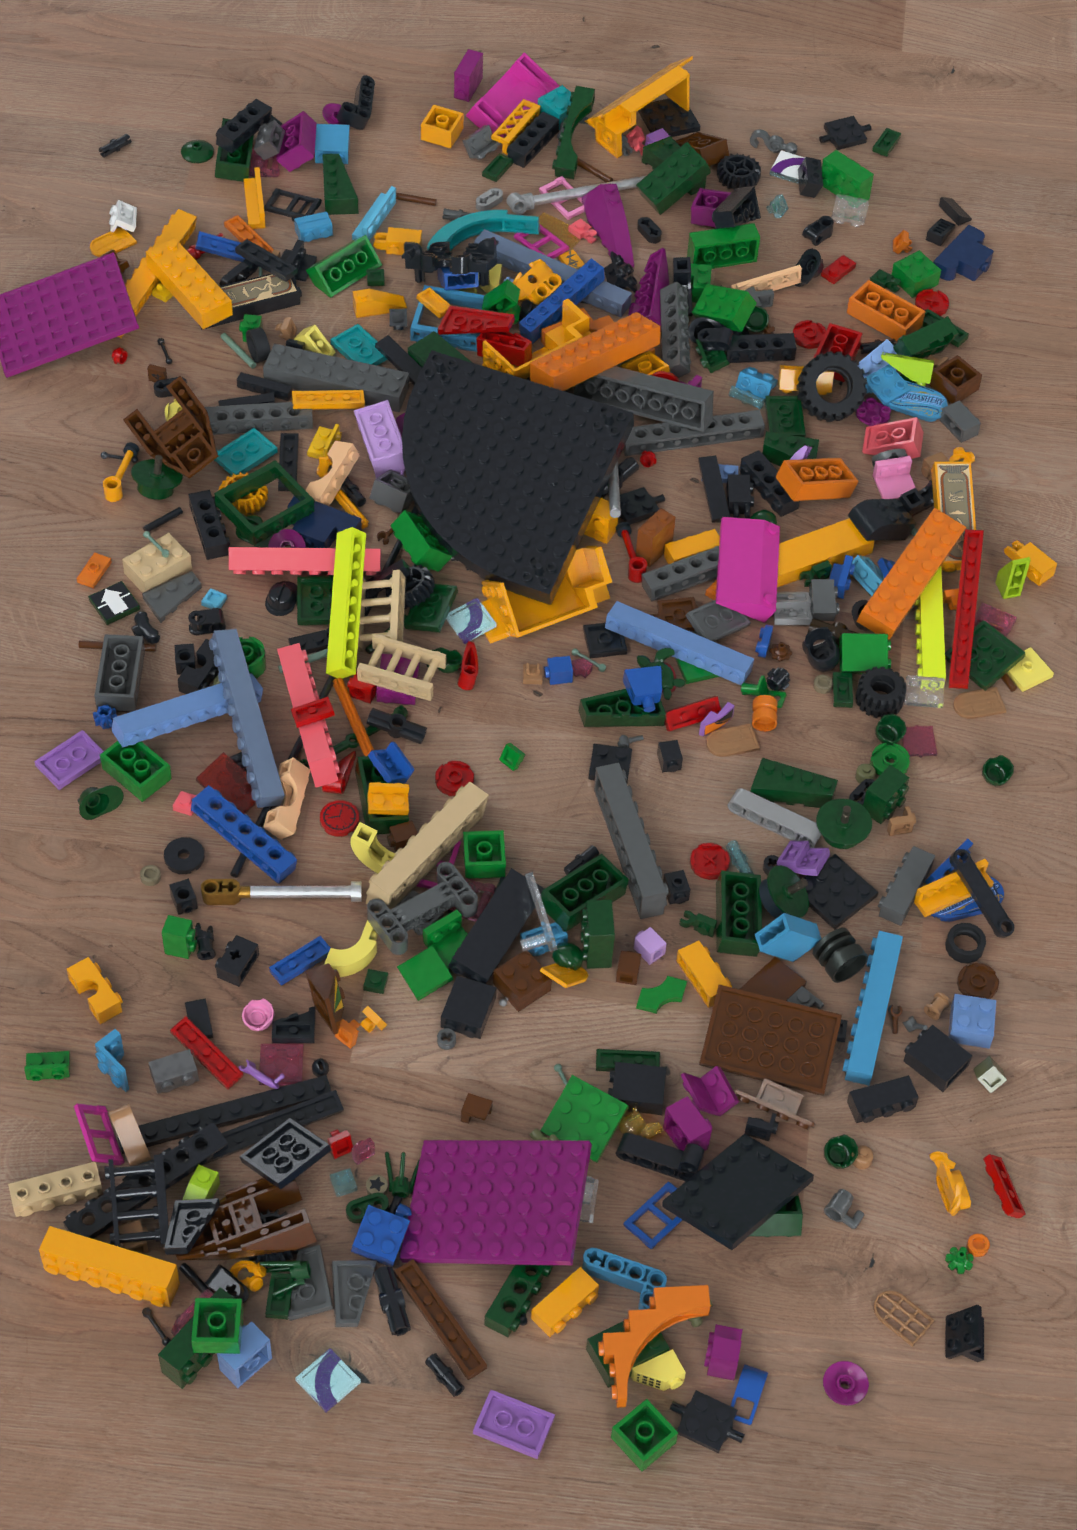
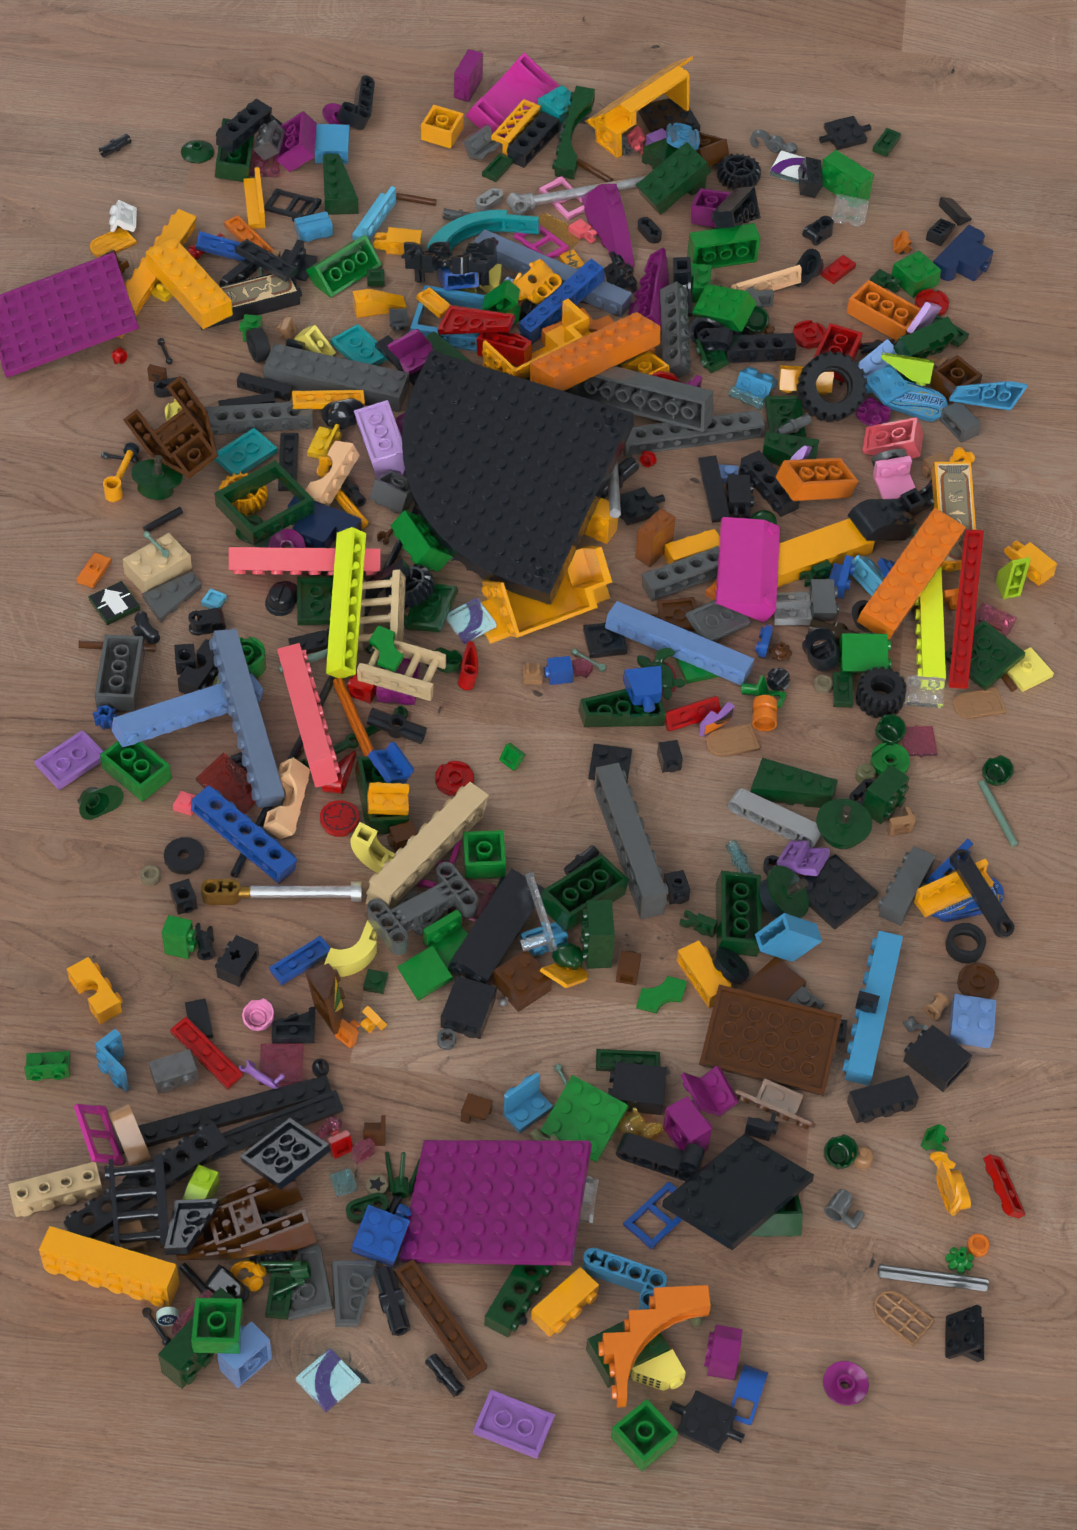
black brick [188,489,231,560] -> none
sand green bar [220,333,257,369] -> none
red plate [291,697,335,728] -> none
red piece [616,522,647,583] -> none
dark grey hand [617,735,644,748] -> none
lavender brick [633,927,667,965] -> none
red tile [690,843,730,880] -> none
clear light blue tile [766,194,789,218] -> none
pearl dark grey wheel [812,928,868,983] -> none
reddish brown hand [888,1005,903,1034] -> none
panel [973,1056,1007,1093] -> none
none -> light aqua tile [156,1307,180,1326]
none -> clear pink arm [315,1116,342,1140]
none -> black piece [322,399,364,429]
none -> reddish brown panel [363,1115,386,1146]
none -> green tile [369,625,404,673]
none -> magenta bracket [387,329,434,375]
none -> dark azure bracket [503,1072,553,1134]
none -> dark azure tile [666,123,700,151]
none -> black tile [712,947,750,984]
none -> dark grey pin [775,413,812,435]
none -> black plate [855,990,880,1014]
none -> axle [878,1264,989,1291]
none -> lavender tile [907,302,942,334]
none -> green tile [920,1124,949,1152]
none -> dark azure wedge [949,381,1028,411]
none -> sand green bar [978,780,1018,847]

